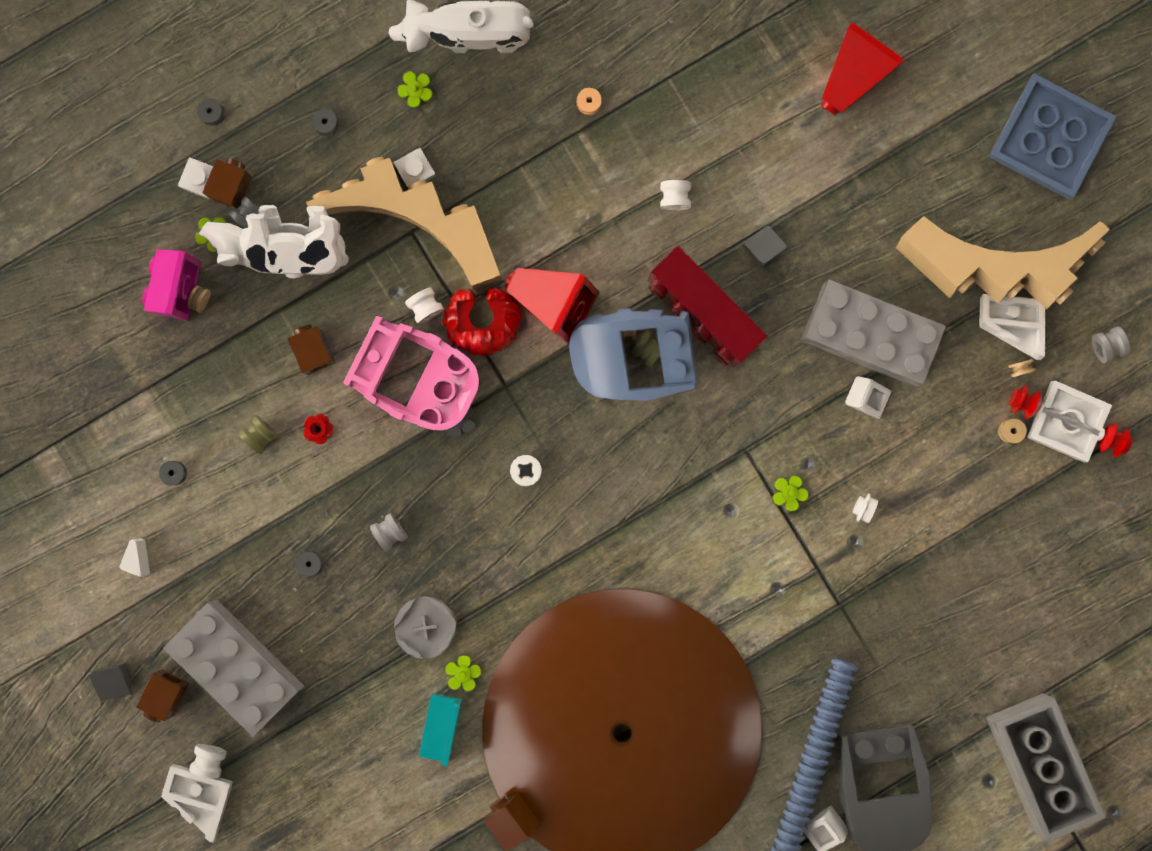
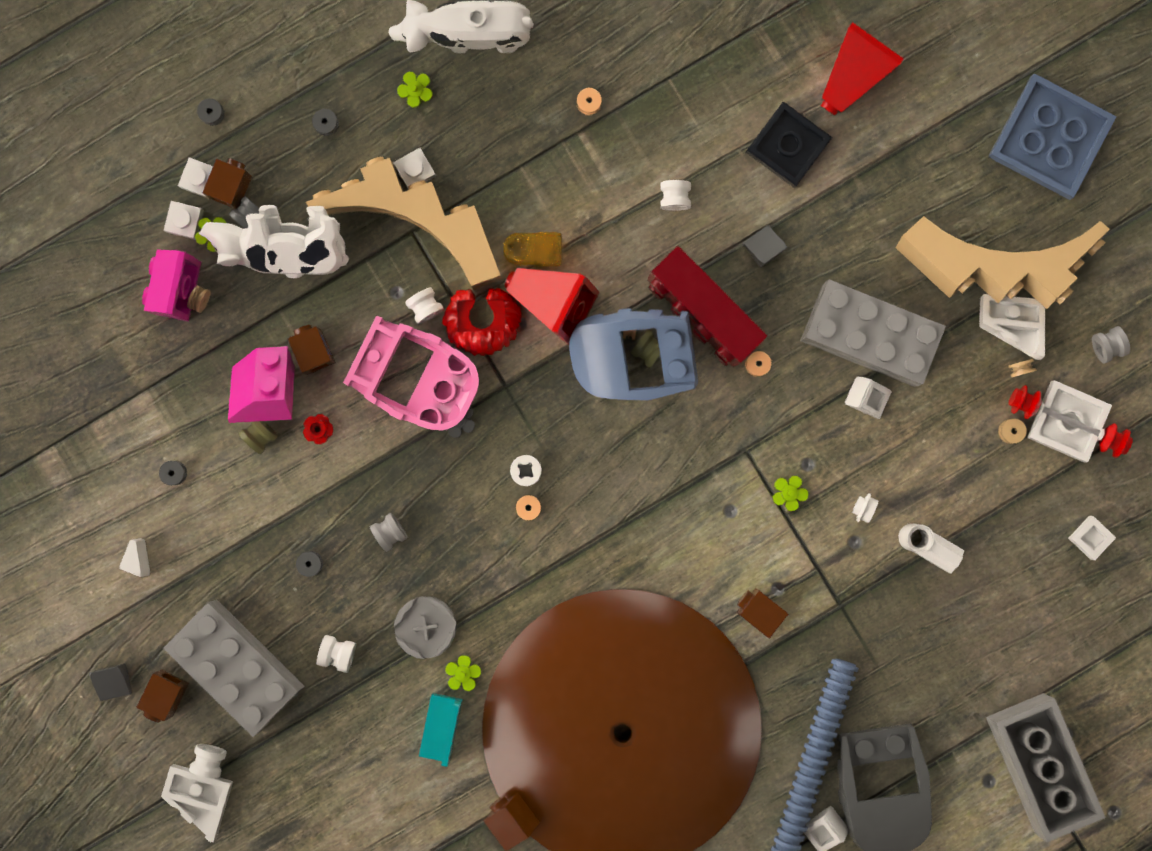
none -> white plate [163,201,204,239]
none -> dark pink slope [228,346,295,423]
none -> white wheel [316,635,356,673]
none -> clear yellow piece [503,232,562,267]
none -> light nougat piece [516,495,541,520]
none -> reddish brown brick [736,588,789,639]
none -> light nougat piece [745,351,771,377]
none -> black tile [746,101,833,188]
none -> white piece [898,523,964,574]
none -> white plate [1068,516,1116,560]

